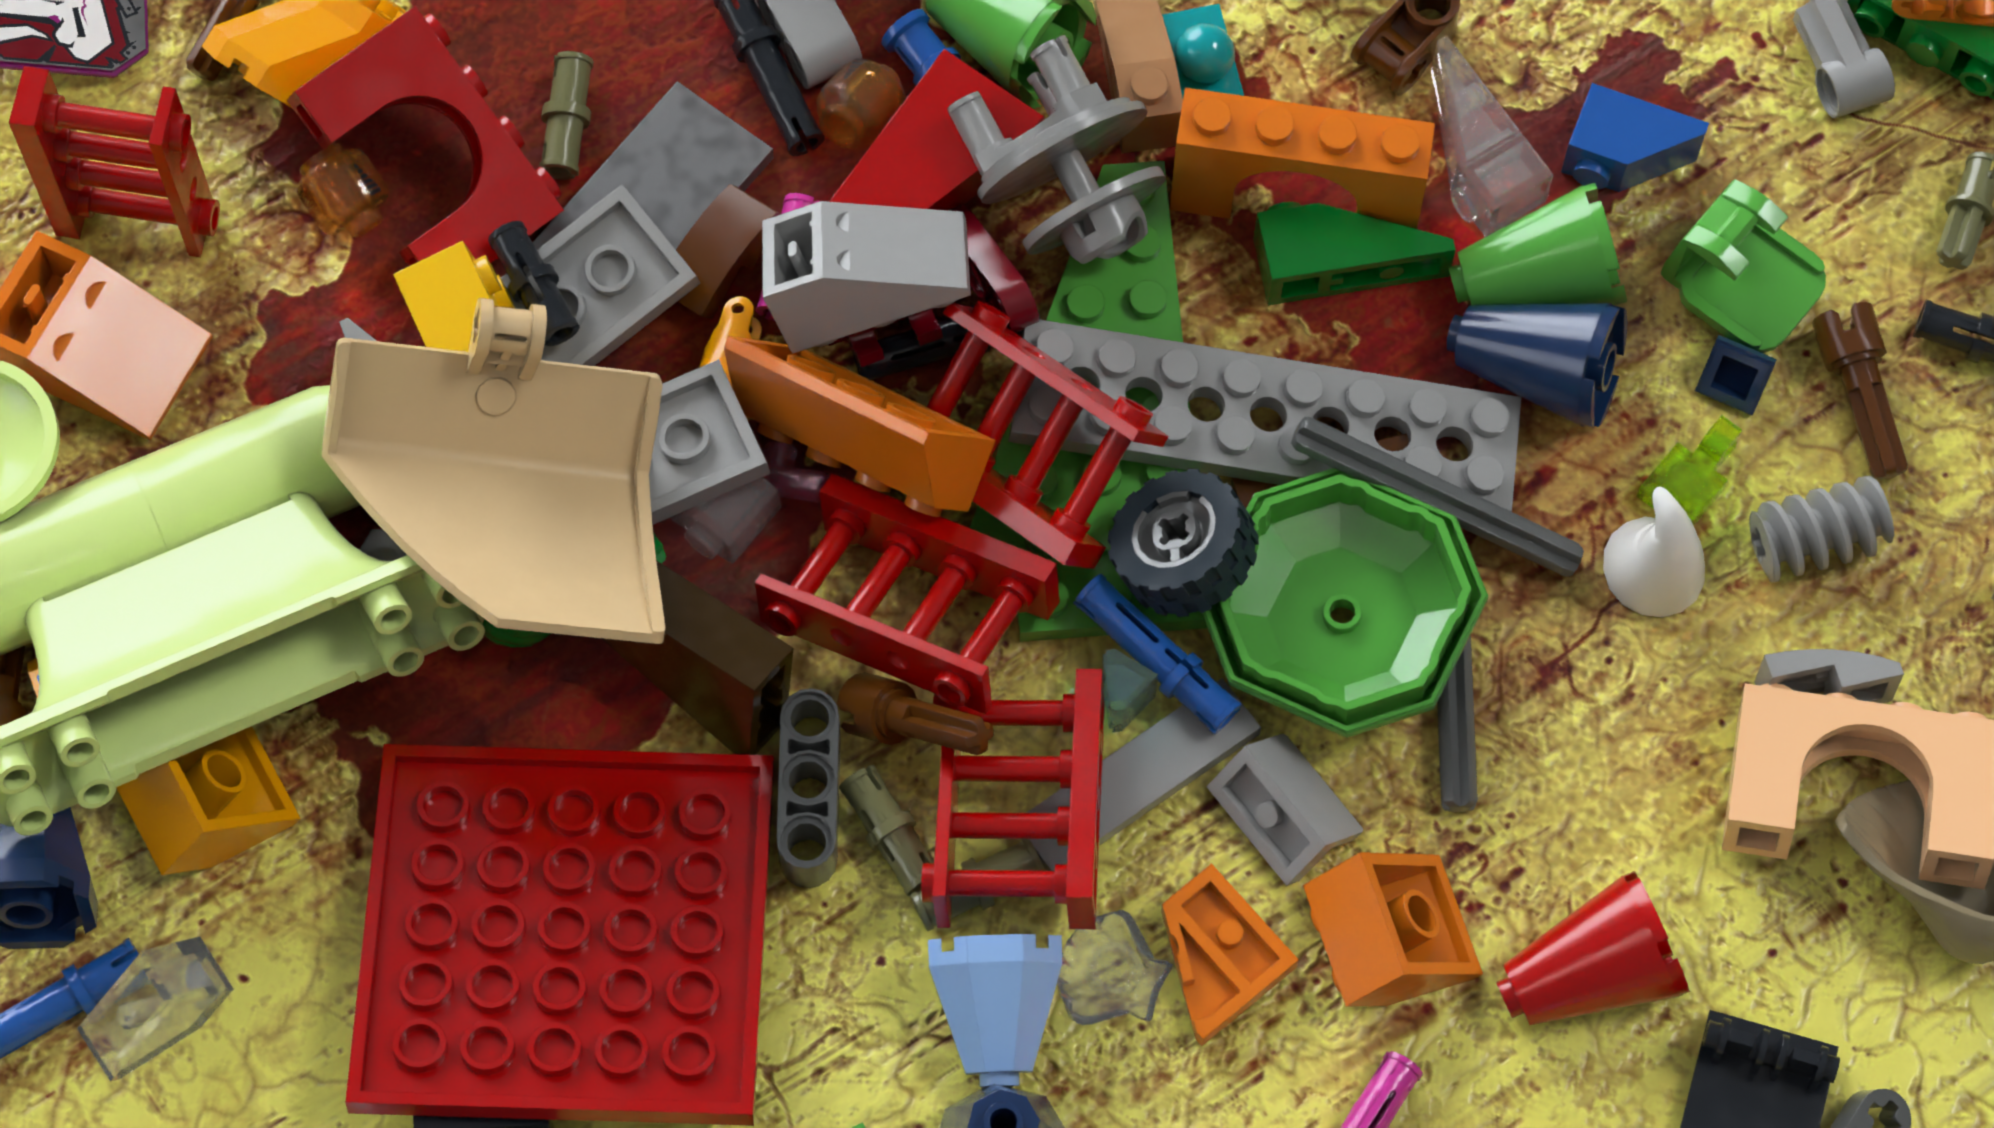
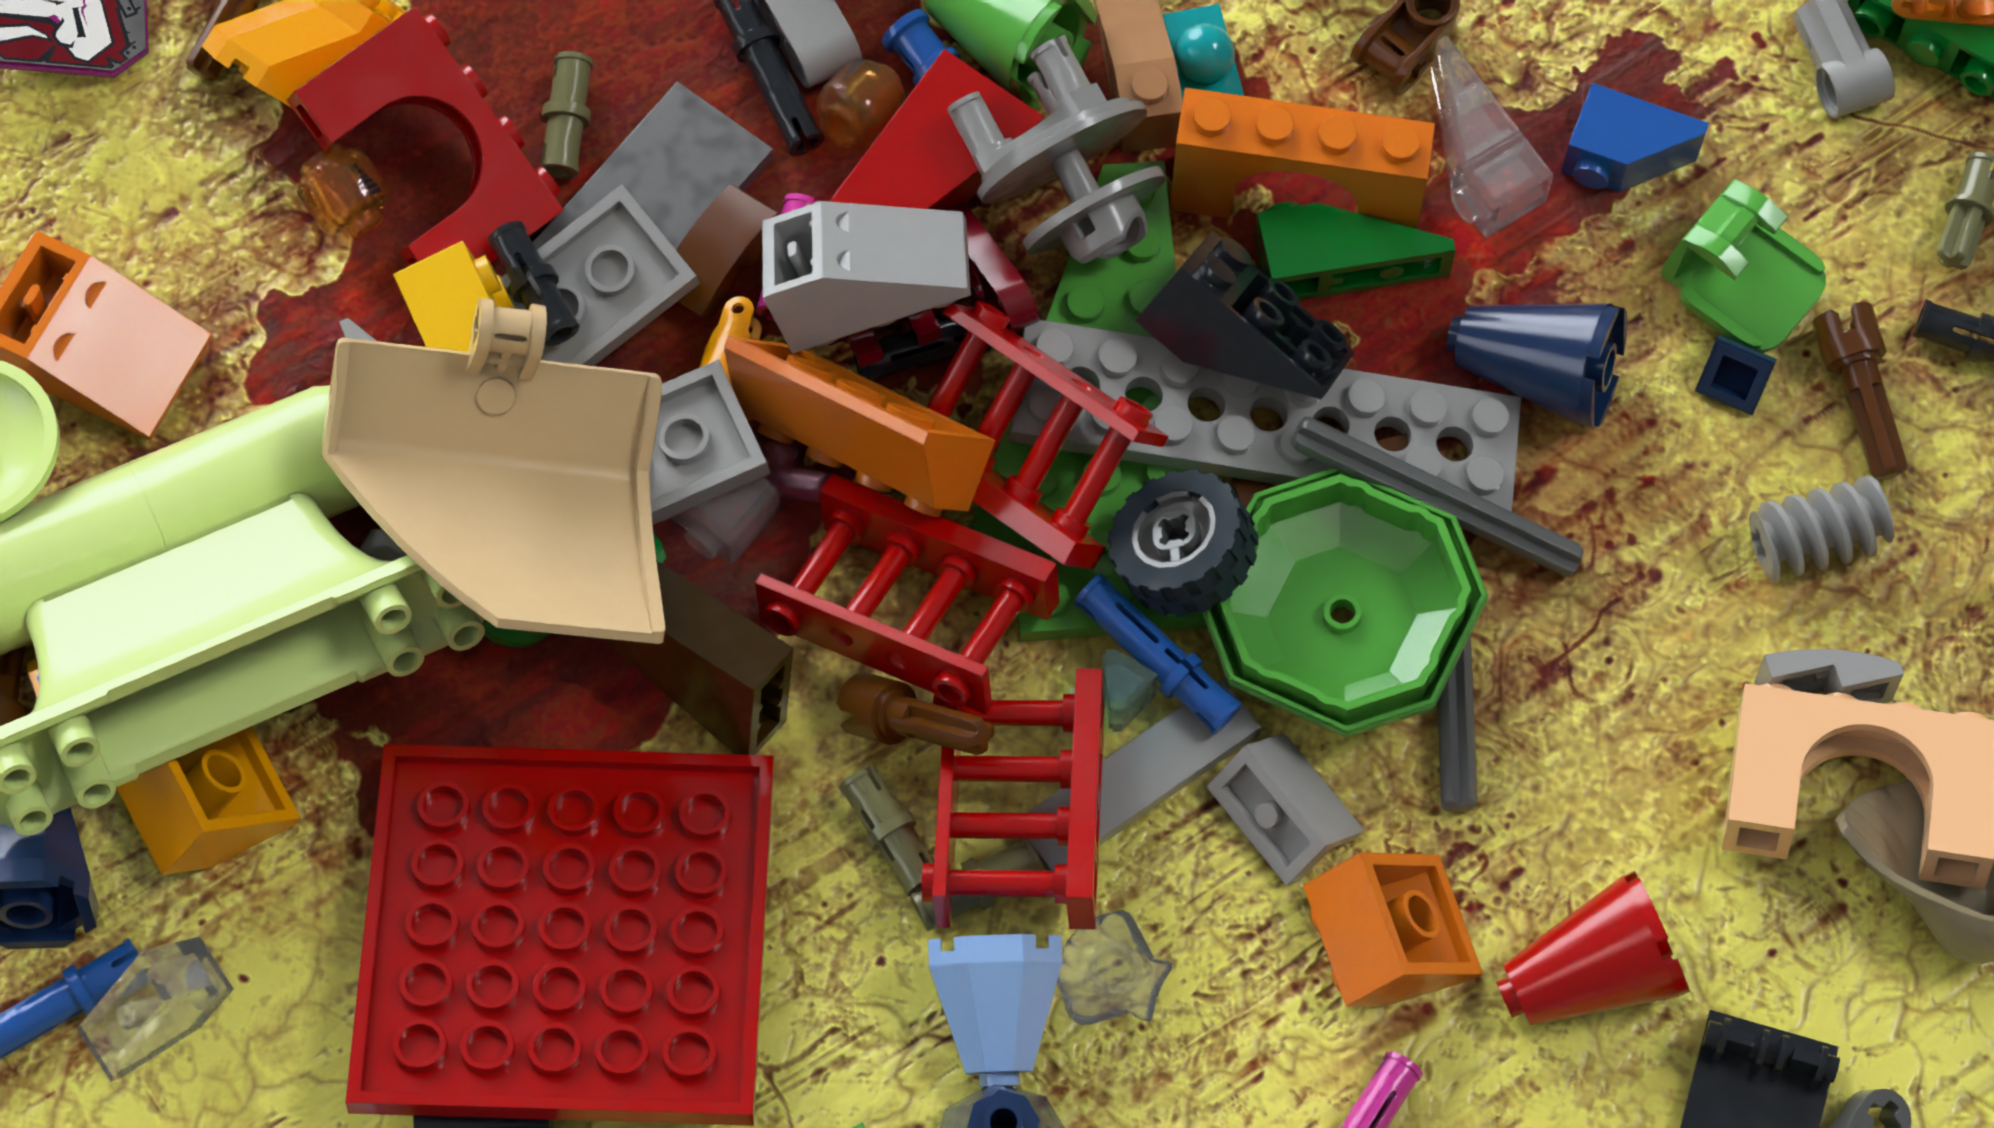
red fence [9,66,220,258] -> none
dark grey beam [777,688,841,888] -> none
orange wing [1161,863,1299,1046] -> none
bright green cone [1448,183,1627,306] -> none
white hat [1603,487,1705,617] -> none
clear neon green plate [1637,415,1742,526] -> none
none -> black slope [1135,230,1355,399]

